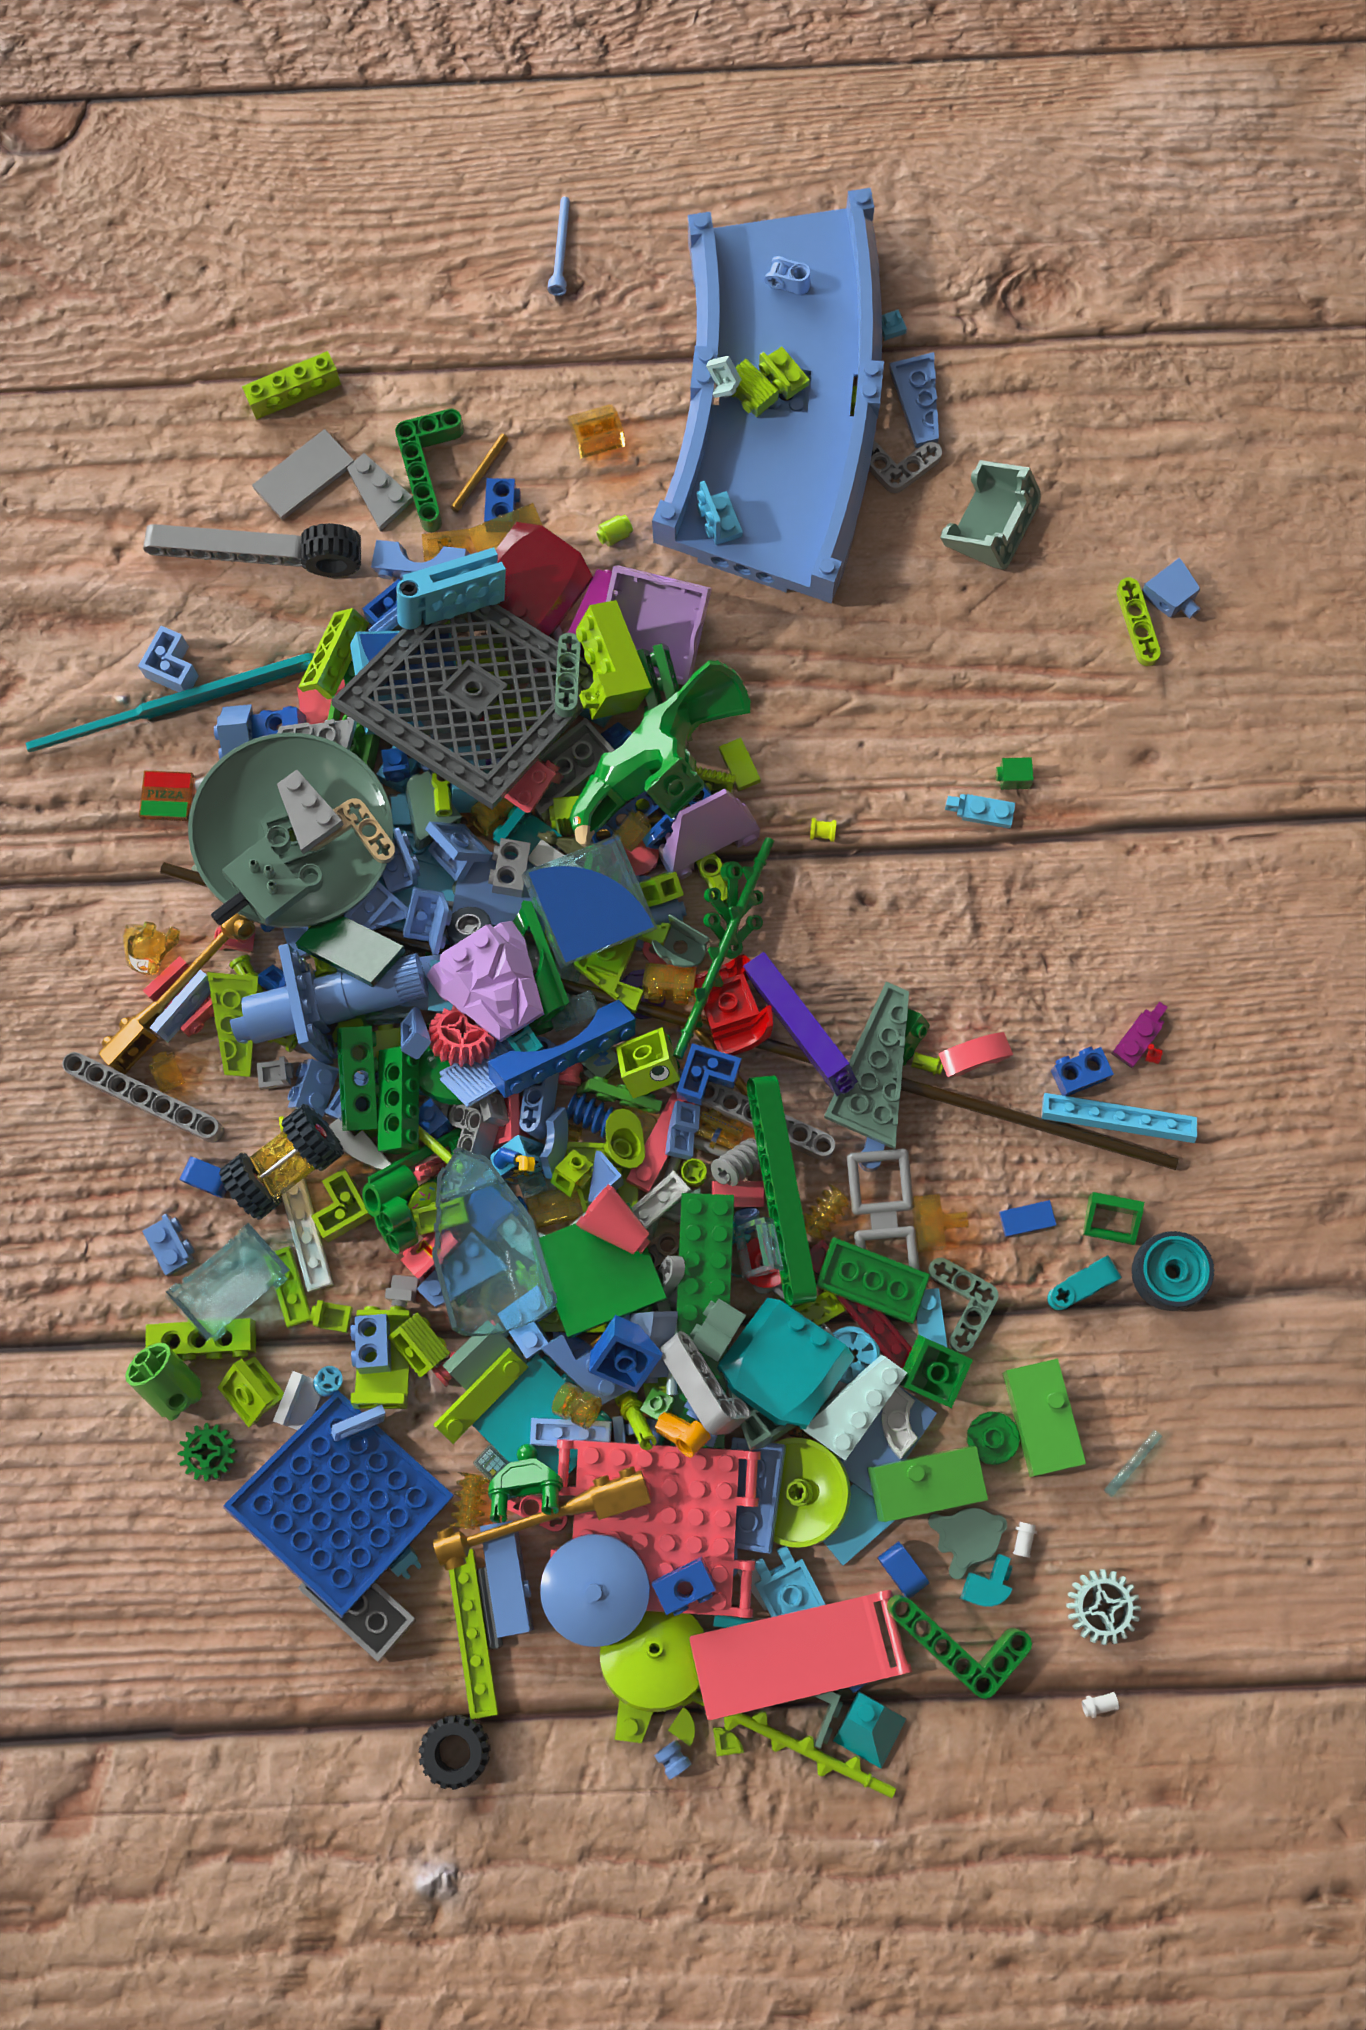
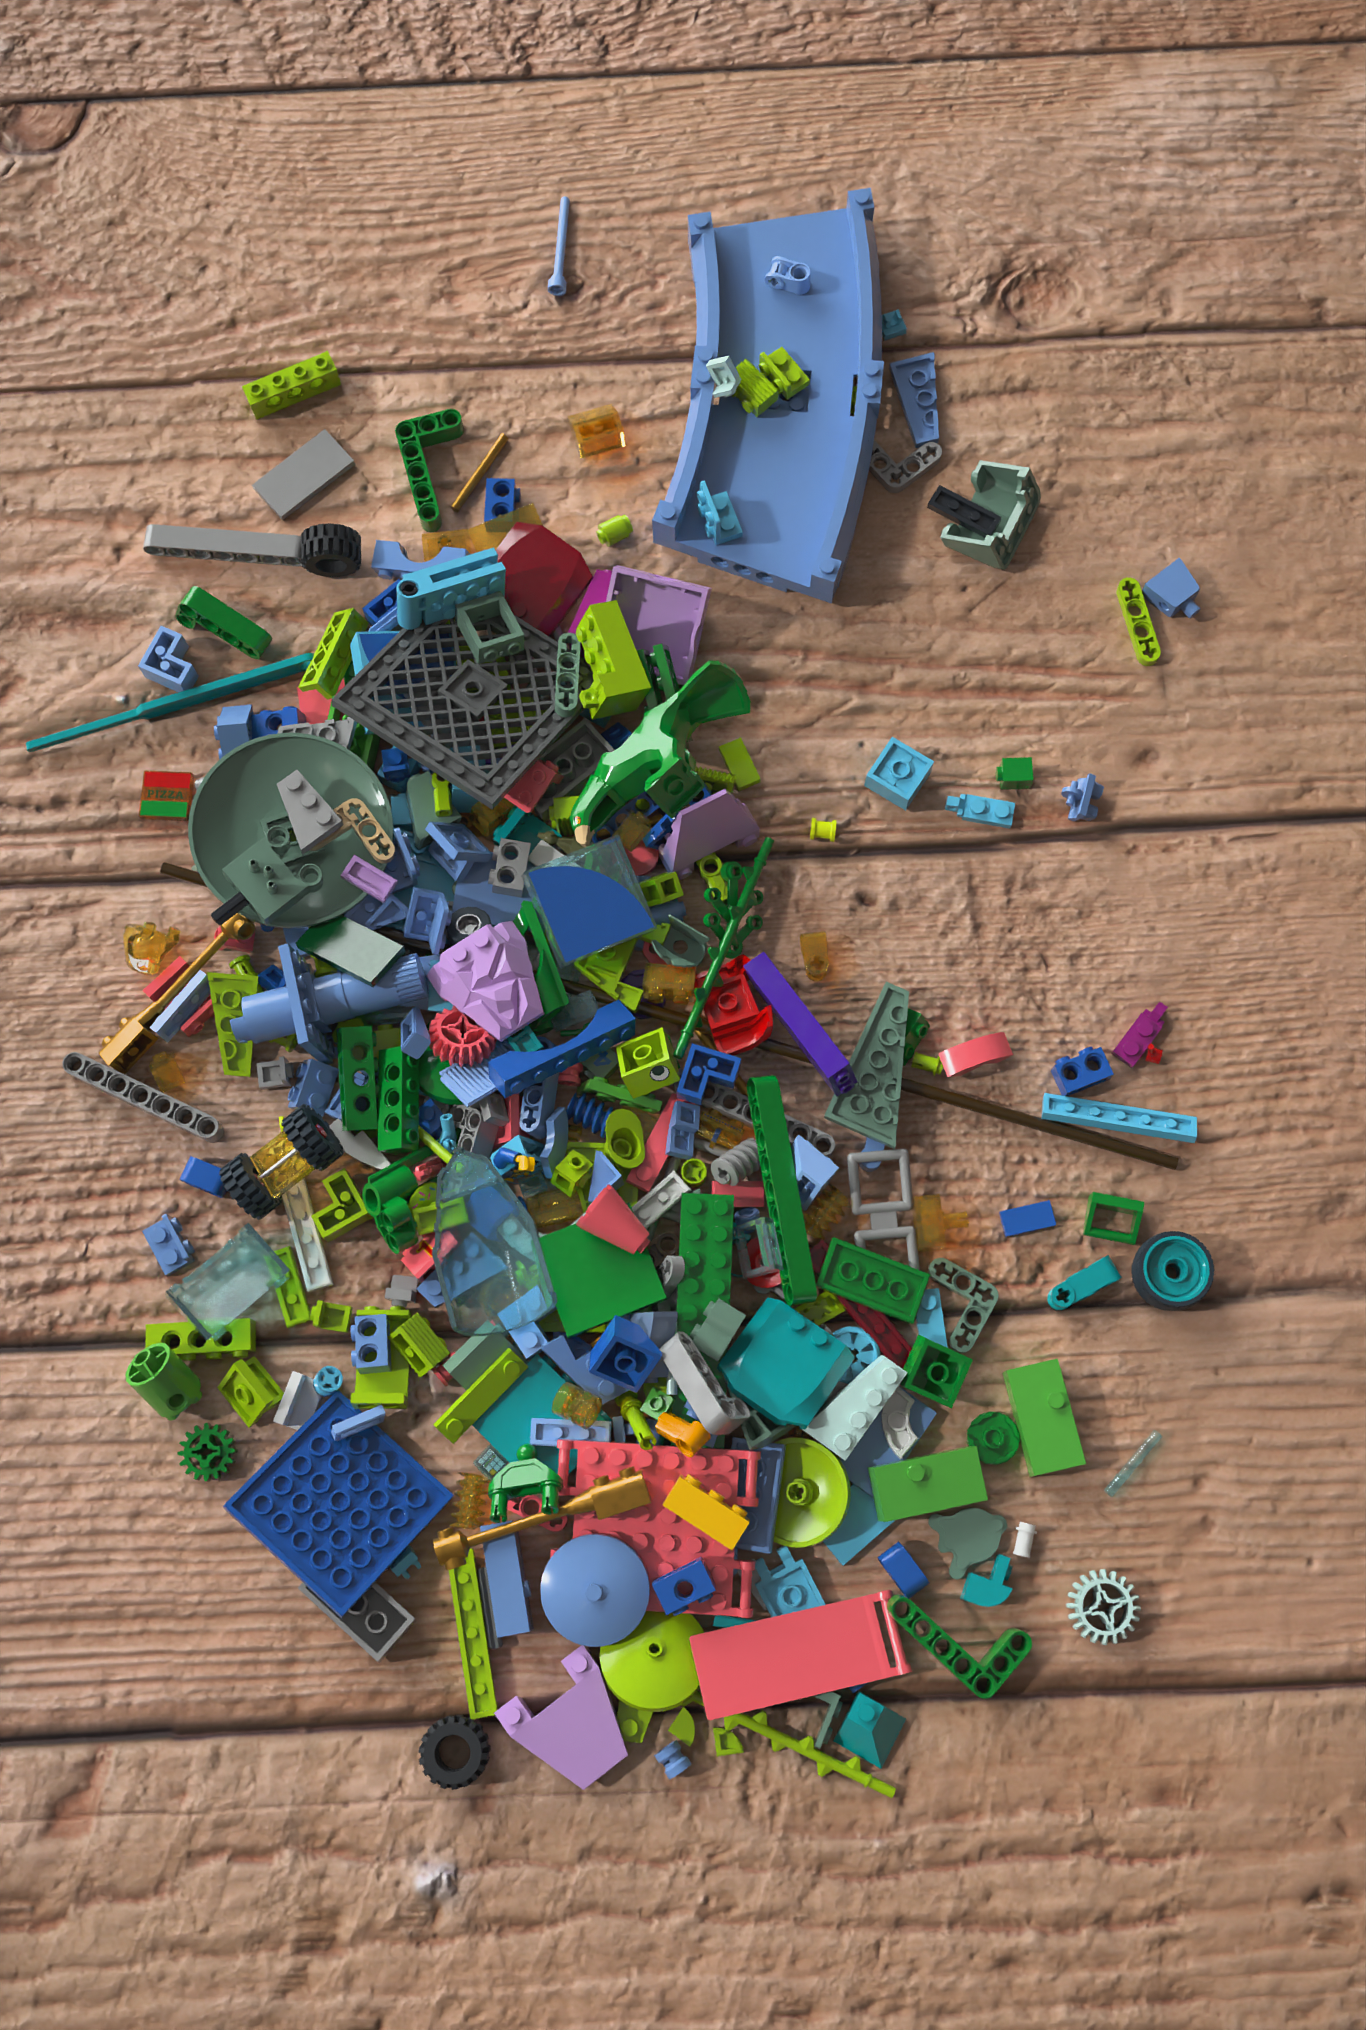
light grey wing [347,453,414,532] -> none
white pin [1082,1692,1119,1718] -> none
none -> green beam [175,586,272,659]
none -> lavender tile [341,855,398,903]
none -> medium azure arm [439,1114,457,1153]
none -> sand green window [455,591,524,664]
none -> lavender wedge [494,1645,628,1790]
none -> green hand [560,1022,590,1037]
none -> yellow brick [663,1474,750,1550]
none -> light blue slope [791,1135,839,1211]
none -> clear yellow piece [800,931,829,982]
none -> medium azure container [864,737,934,811]
none -> black plate [927,485,1002,538]
none -> medium blue hips [1061,773,1104,822]

